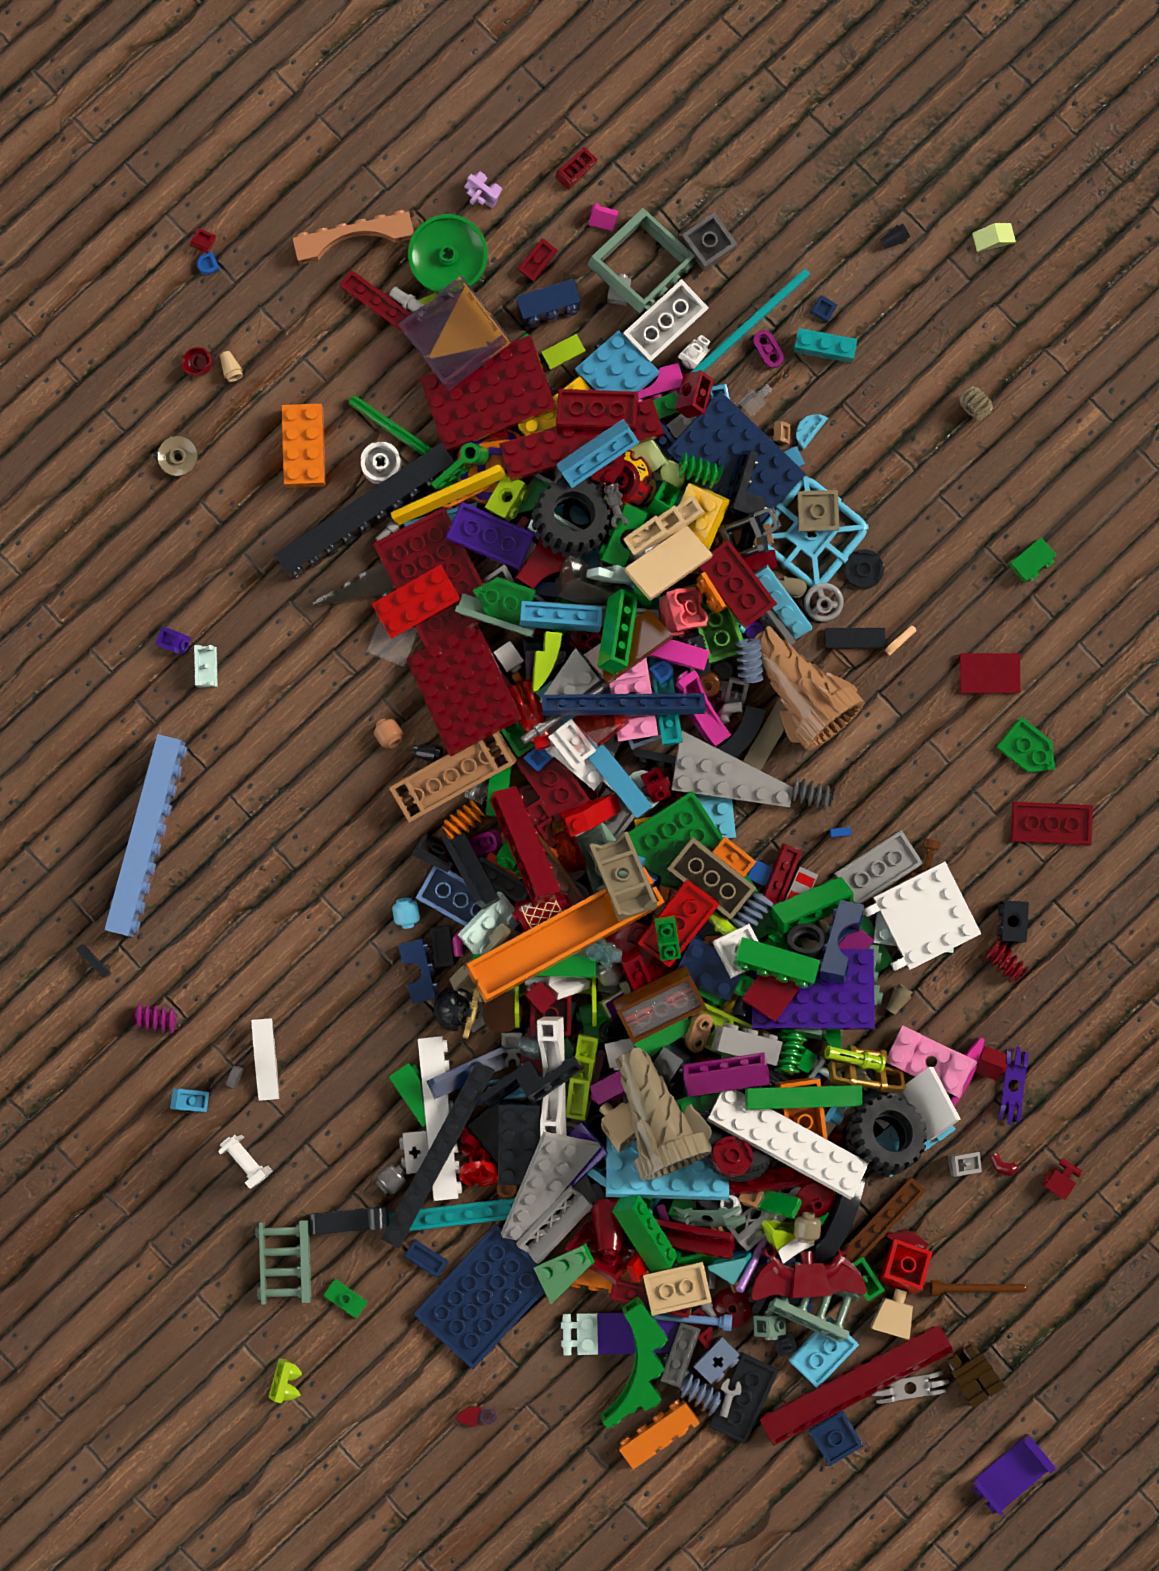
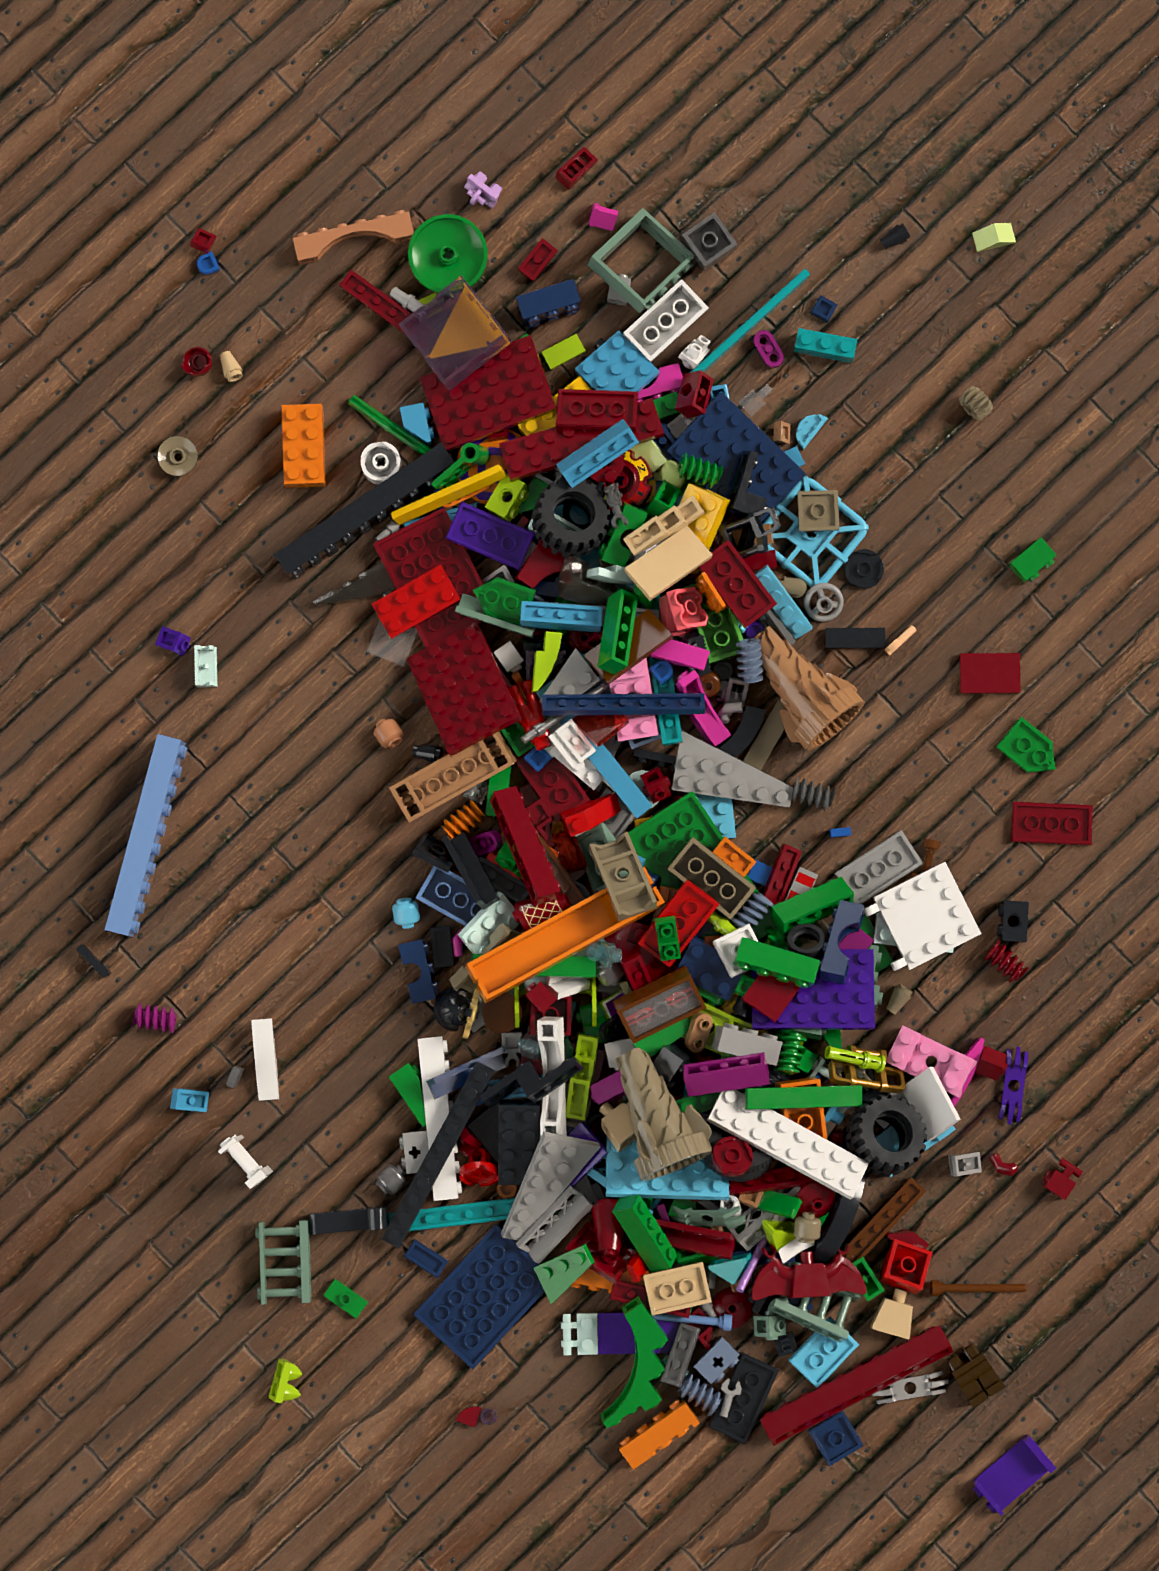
none -> dark azure slope [400,403,435,445]

